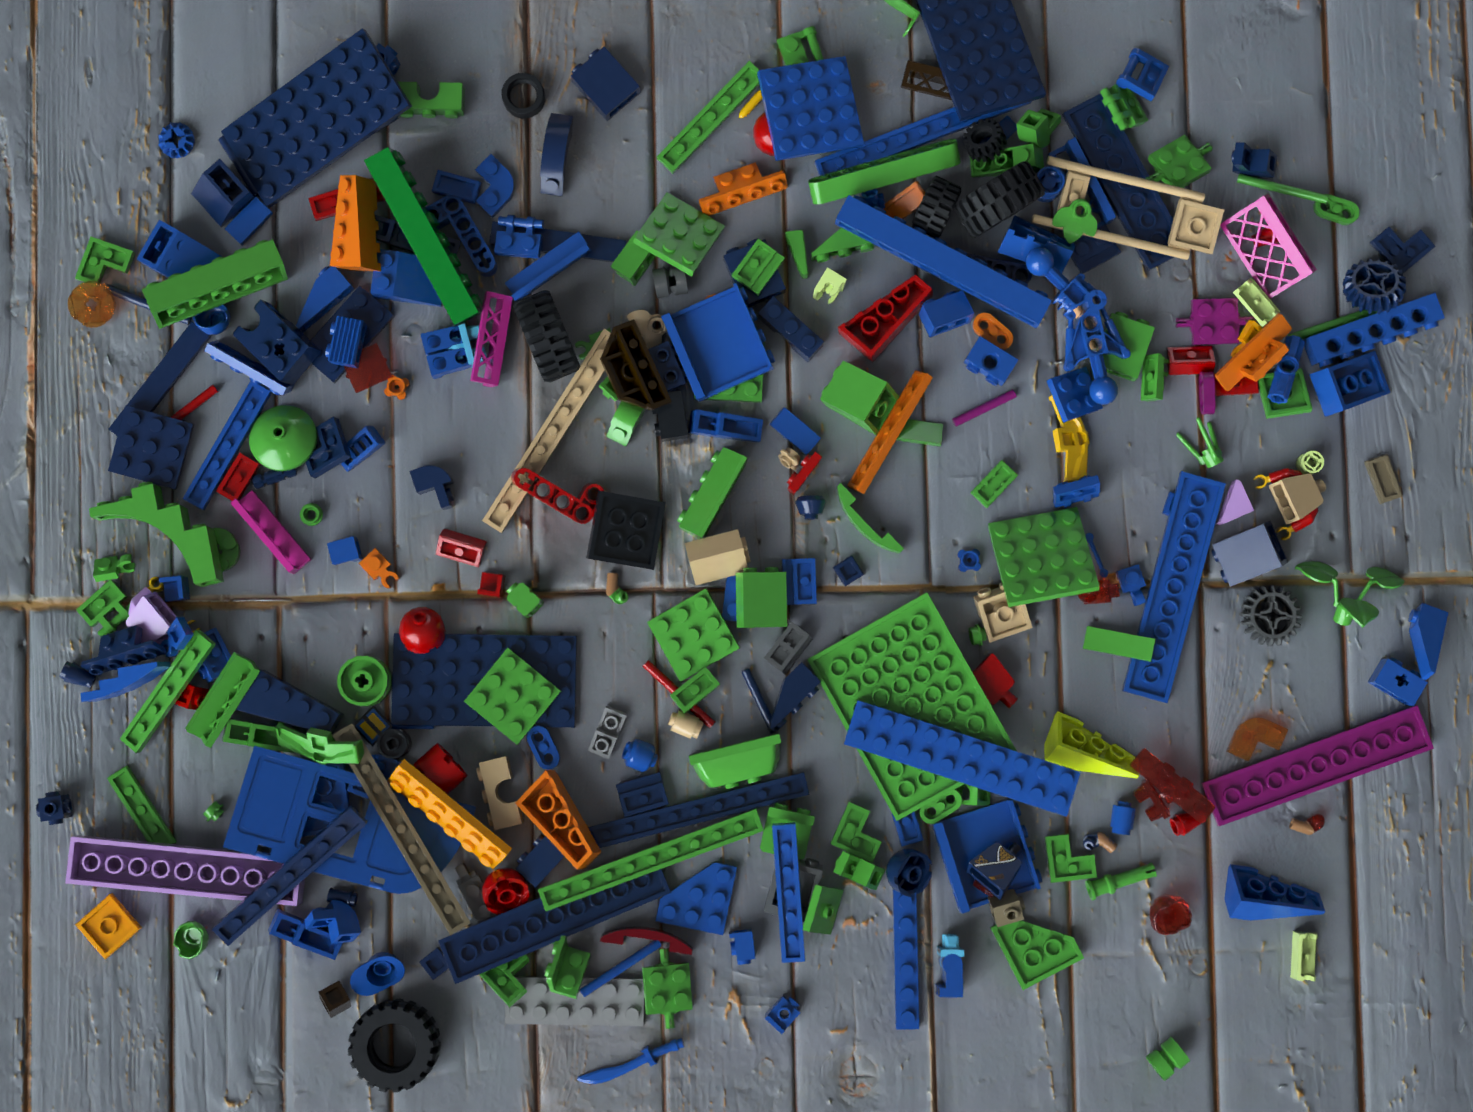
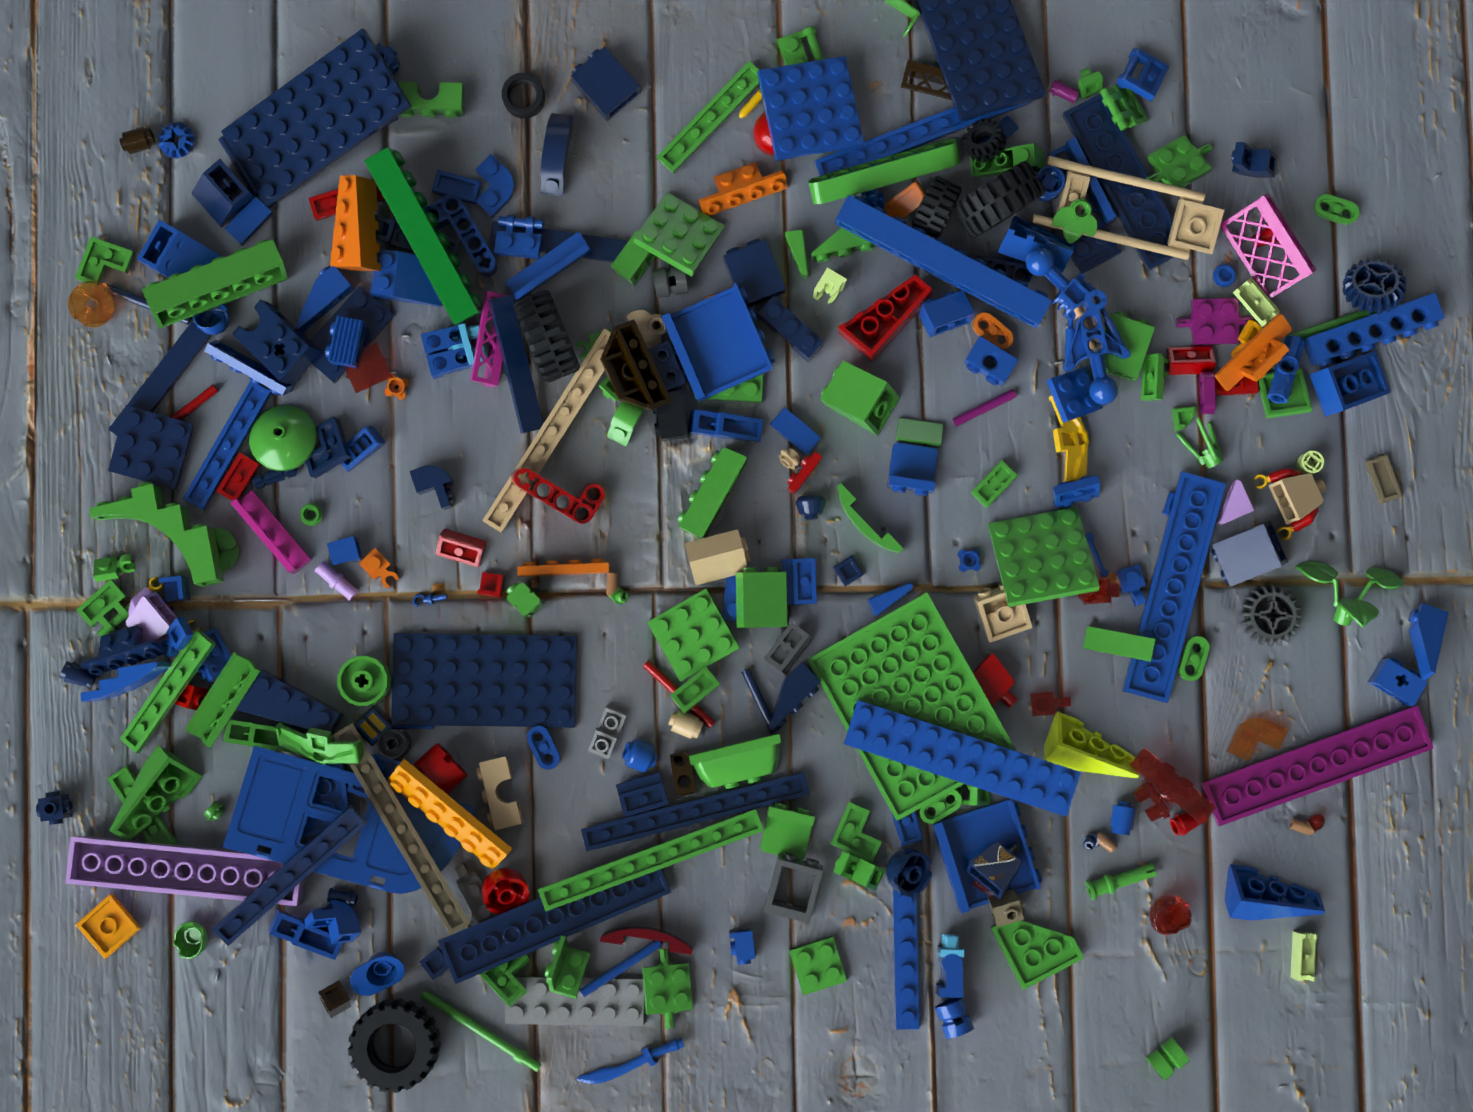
red cylinder [399,607,446,654] -> none
bright green plate [464,648,561,745] -> none
orange wedge [515,770,601,870] -> none
dark blue brick [515,834,565,888] -> none
black plate [586,490,666,570] -> none
blue plate [656,862,737,935] -> none
bright green plate [732,239,785,296] -> none
blue brick [764,995,800,1034] -> none
blue plate [772,822,805,963] -> none
bright green plate [803,885,844,935] -> none
orange tile [847,370,933,494] -> none
bright green plate [968,624,986,646] -> none
bright green brick [1016,108,1061,148] -> none
bright green plate [1045,834,1097,883] -> none
bright green bar [1237,174,1329,204] -> none
dark blue plate [1369,227,1436,273] -> none
none -> bright green wedge [110,745,202,841]
none -> dark brown brick [119,127,156,155]
none -> lavender pin [314,561,359,601]
none -> blue hand [413,593,448,607]
none -> bright green bar [421,989,542,1072]
none -> dark blue tile [488,295,543,434]
none -> orange plate [517,559,610,577]
none -> dark brown leg [670,751,697,797]
none -> bright green plate [789,936,847,995]
none -> blue slope [868,583,913,616]
none -> blue bracket [887,443,938,496]
none -> blue wheel [935,997,974,1039]
none -> clear red plate [1030,692,1071,717]
none -> magenta pin [1049,79,1079,104]
none -> bright green tile [1078,68,1103,99]
none -> bright green tile [1172,406,1196,432]
none -> bright green plate [1178,636,1210,681]
none -> blue plate [1213,264,1236,287]

